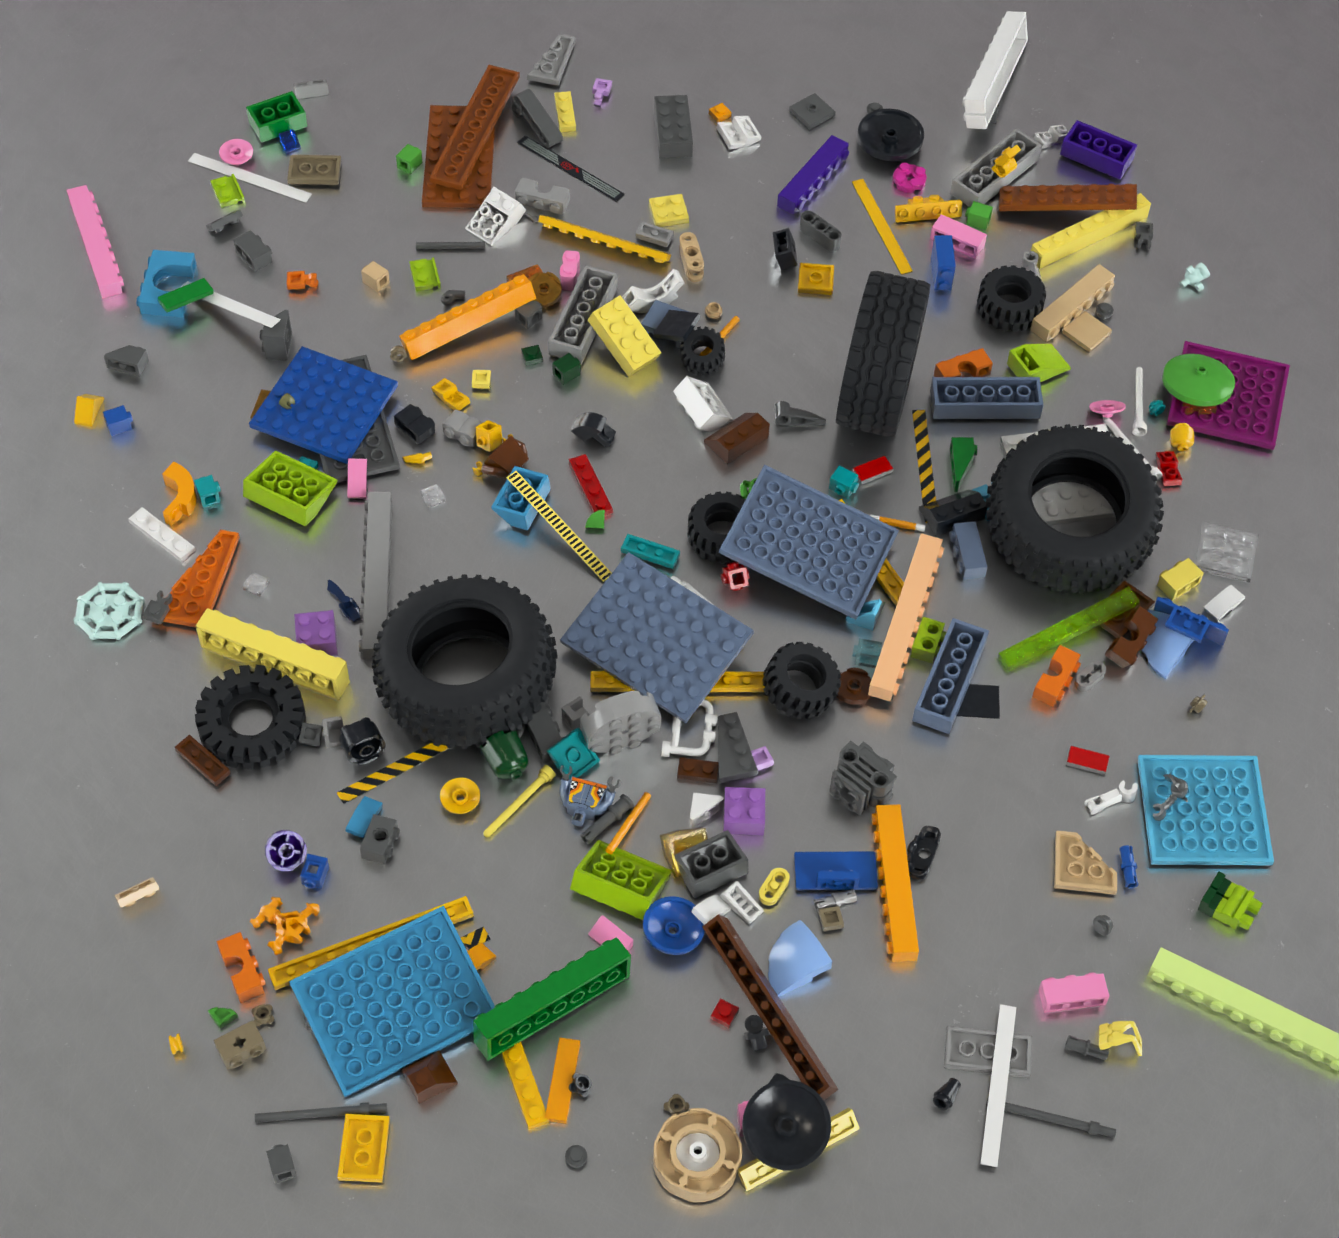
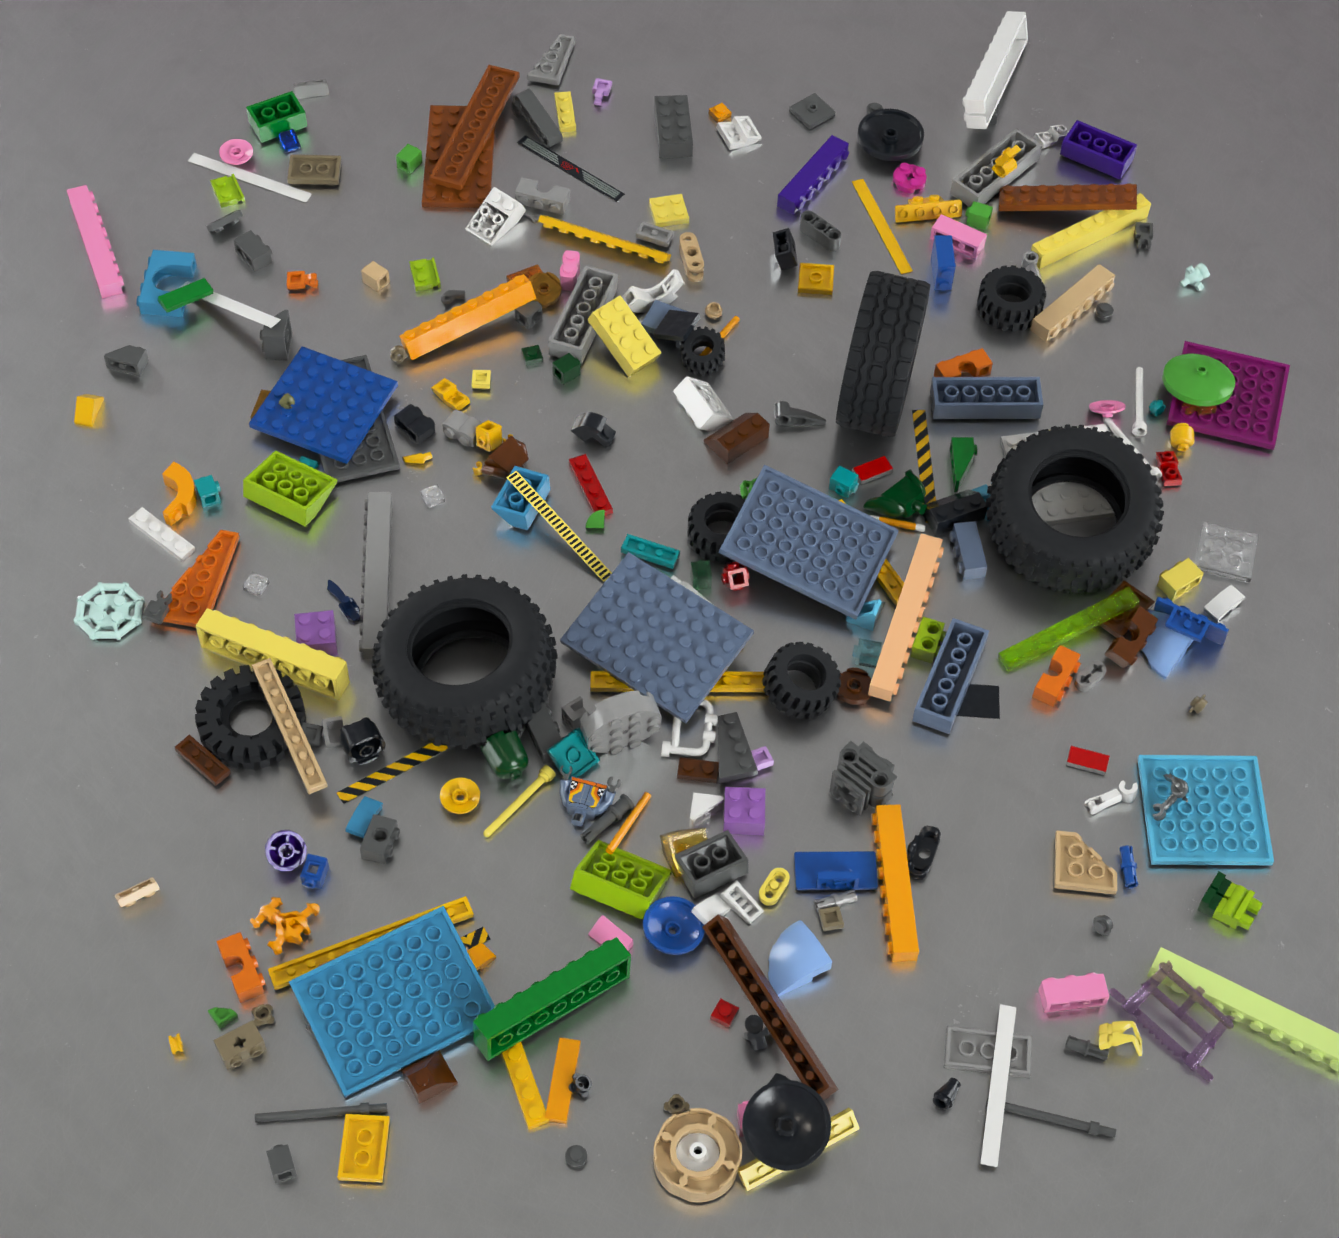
blue brick [103,405,133,436] -> none
bright pink slope [347,458,367,499] -> none
dark grey bar [416,242,485,249] -> none
lime slope [1007,344,1071,382] -> none
tan tile [1062,311,1112,352] -> none
none -> tan plate [252,658,328,794]
none -> clear green brick [690,560,712,590]
none -> dark green torso [863,469,927,518]
none -> clear purple piece [1109,960,1235,1082]

